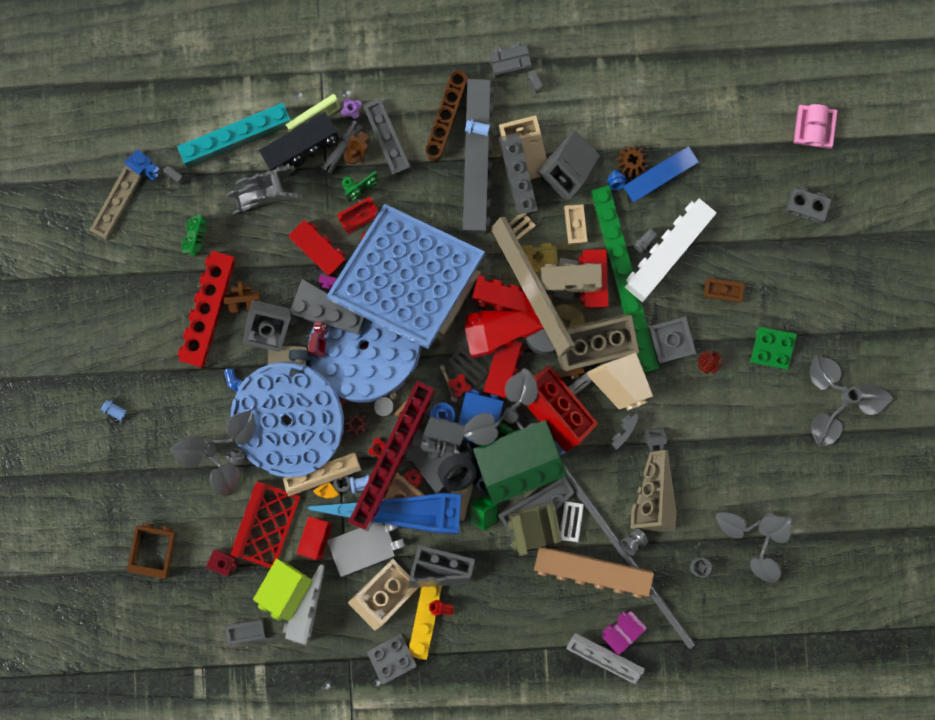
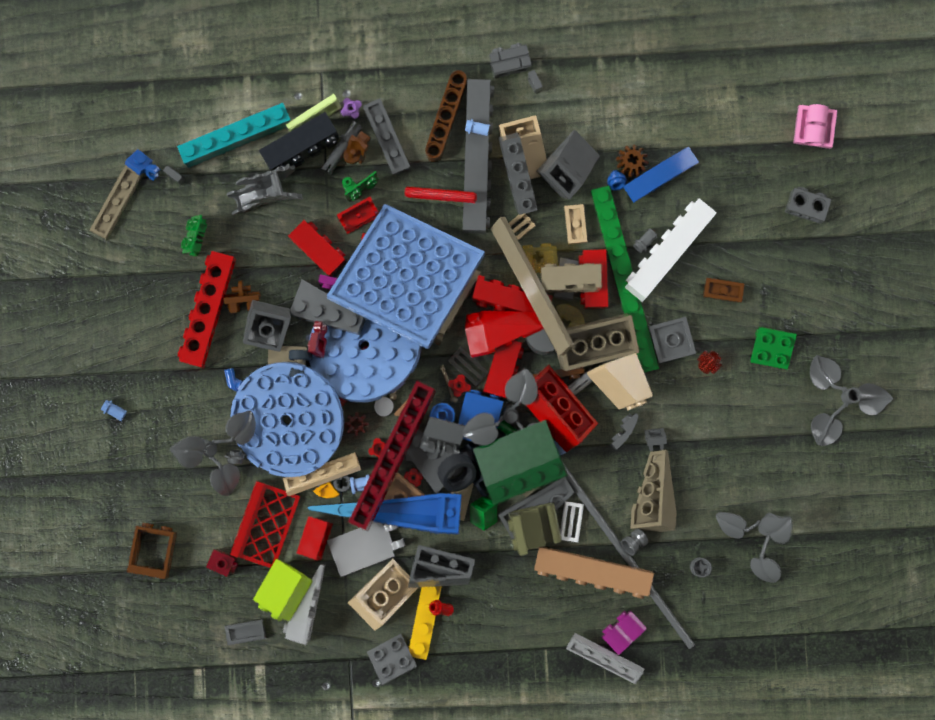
none -> red axle [404,187,477,203]

